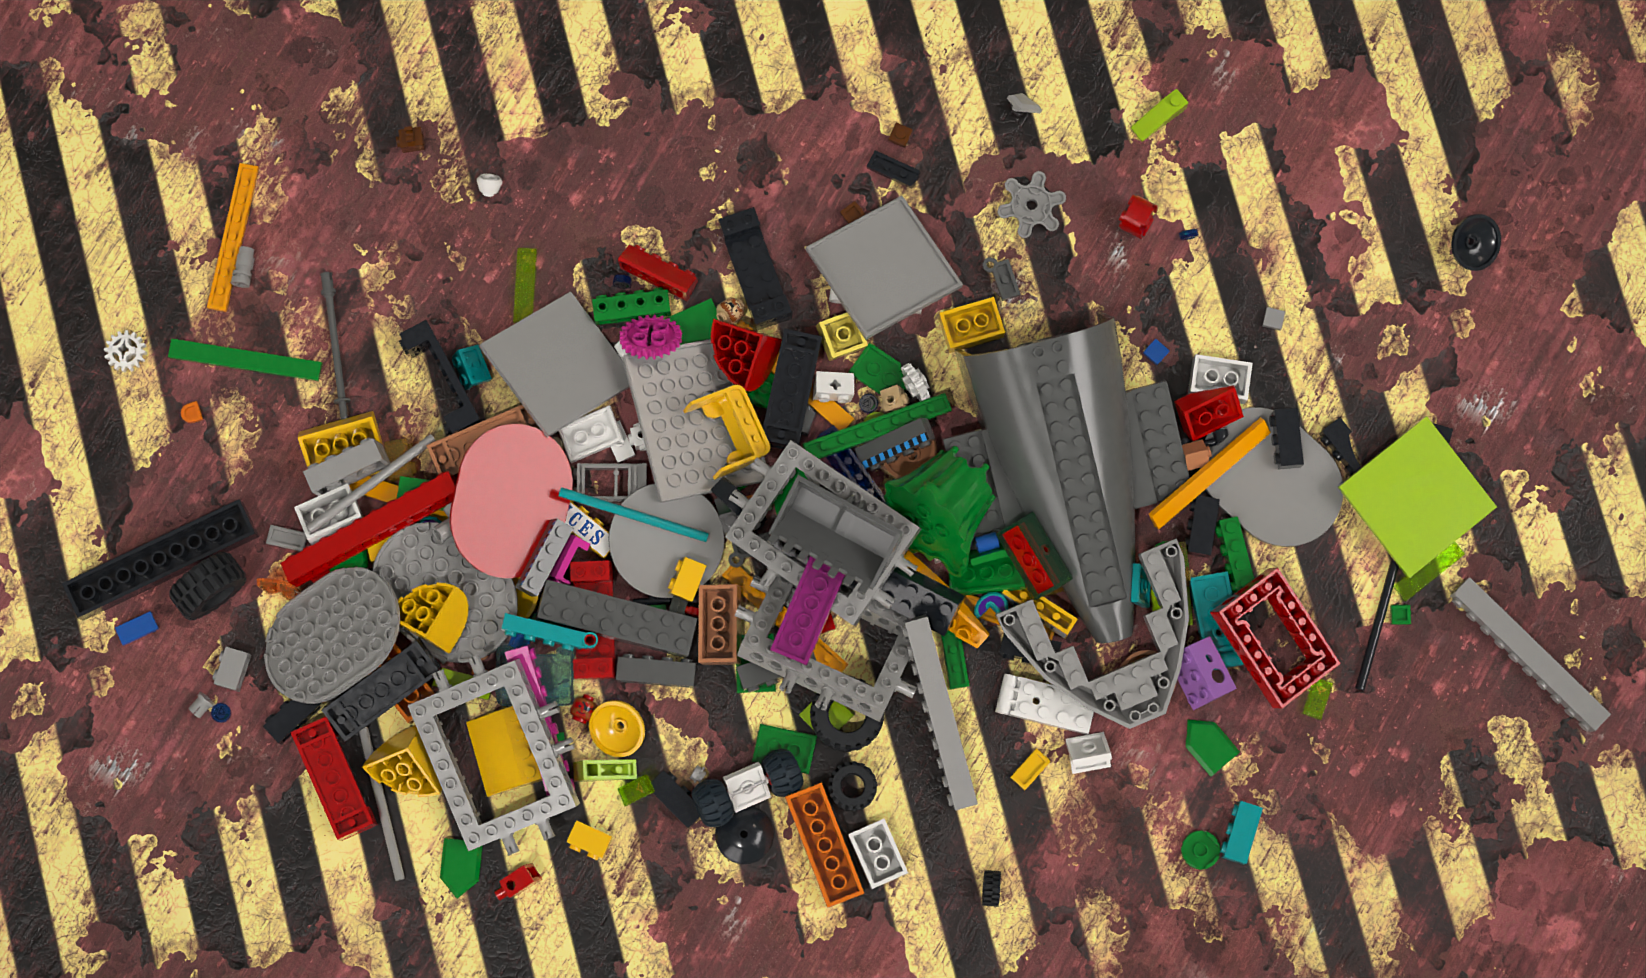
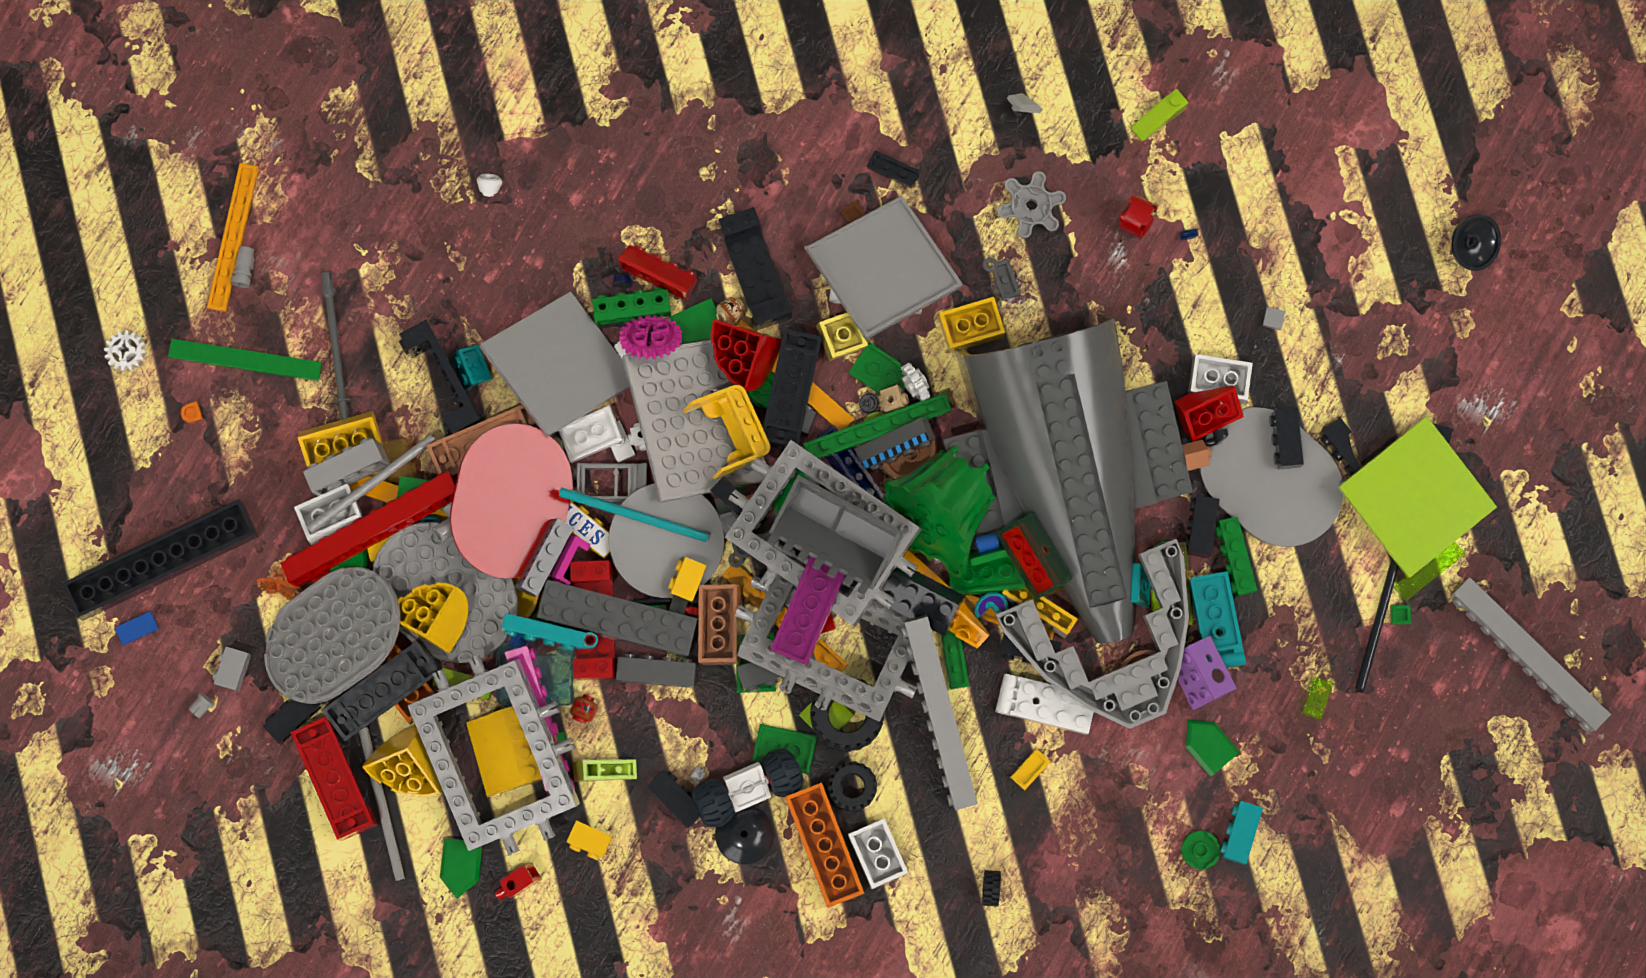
black tyre [169,552,246,621] -> none
clear blue tile [211,703,232,723] -> none
light grey tile [266,525,307,552] -> none
reddish brown brick [396,126,425,153] -> none
clear neon green tile [513,248,537,323] -> none
yellow dish [589,700,645,757] -> none
clear neon green tile [618,774,655,806] -> none
white brick [813,371,854,403] -> none
reddish brown plate [888,122,913,148] -> none
white bracket [1066,732,1112,774] -> none
blue tile [1142,339,1170,366] -> none
light orange tile [1148,417,1271,529] -> none
red brick [1210,567,1341,709] -> none

